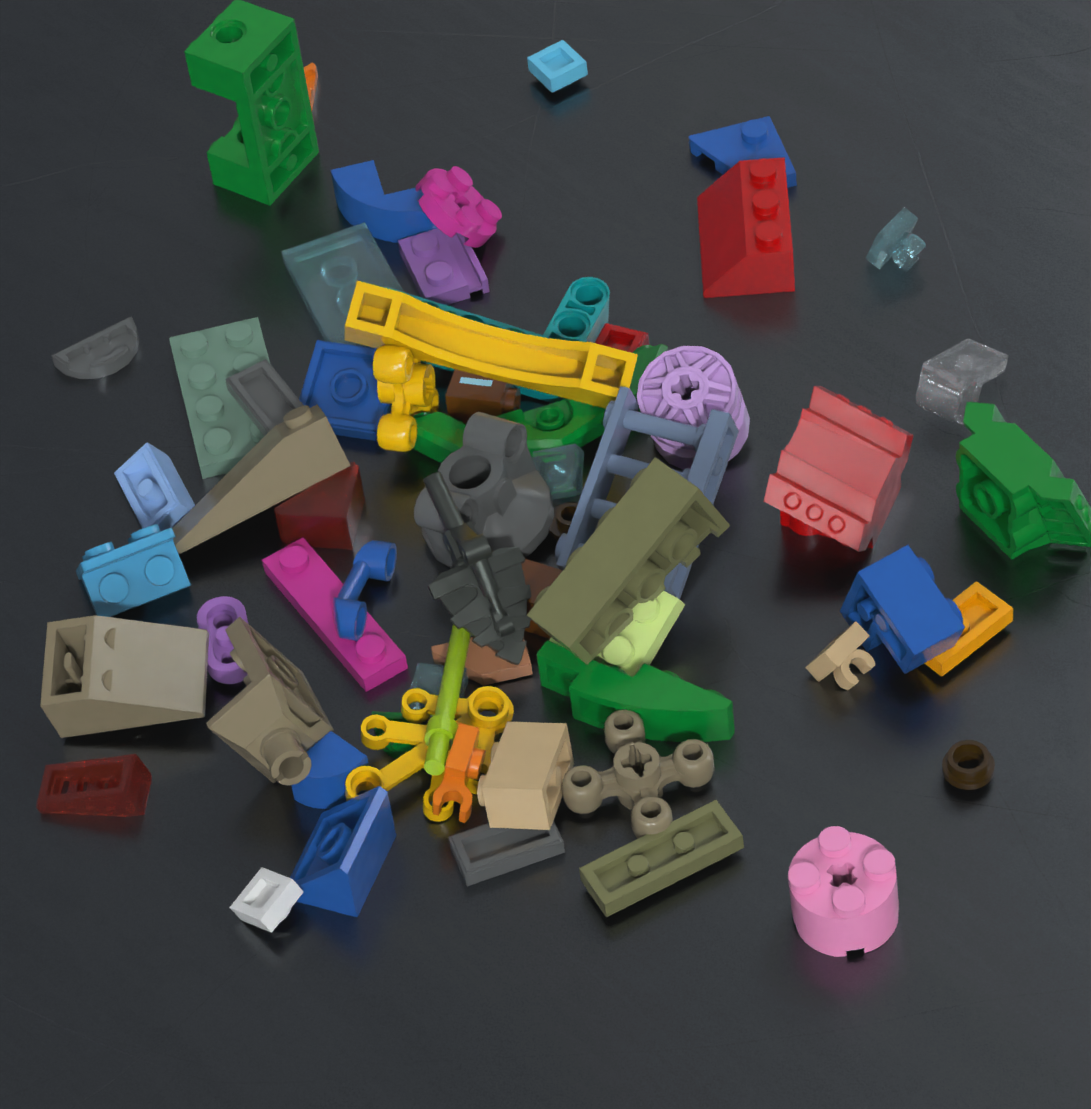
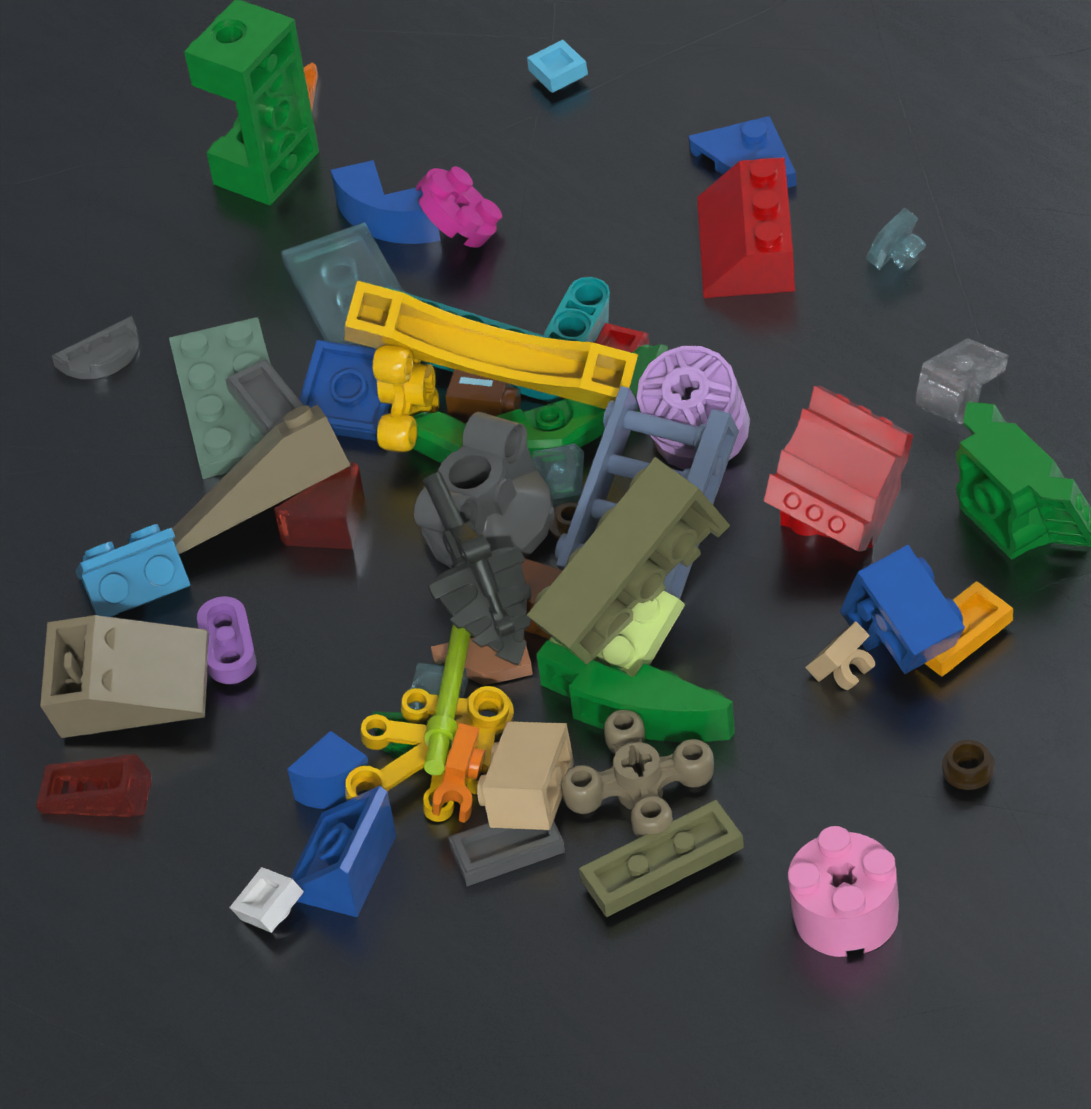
light blue slope [114,442,195,531] -> none
dark tan plate [206,617,334,785] -> none
dark pink plate [262,537,408,692] -> none
blue bar [333,540,397,641] -> none
medium lavender plate [398,228,490,305] -> none

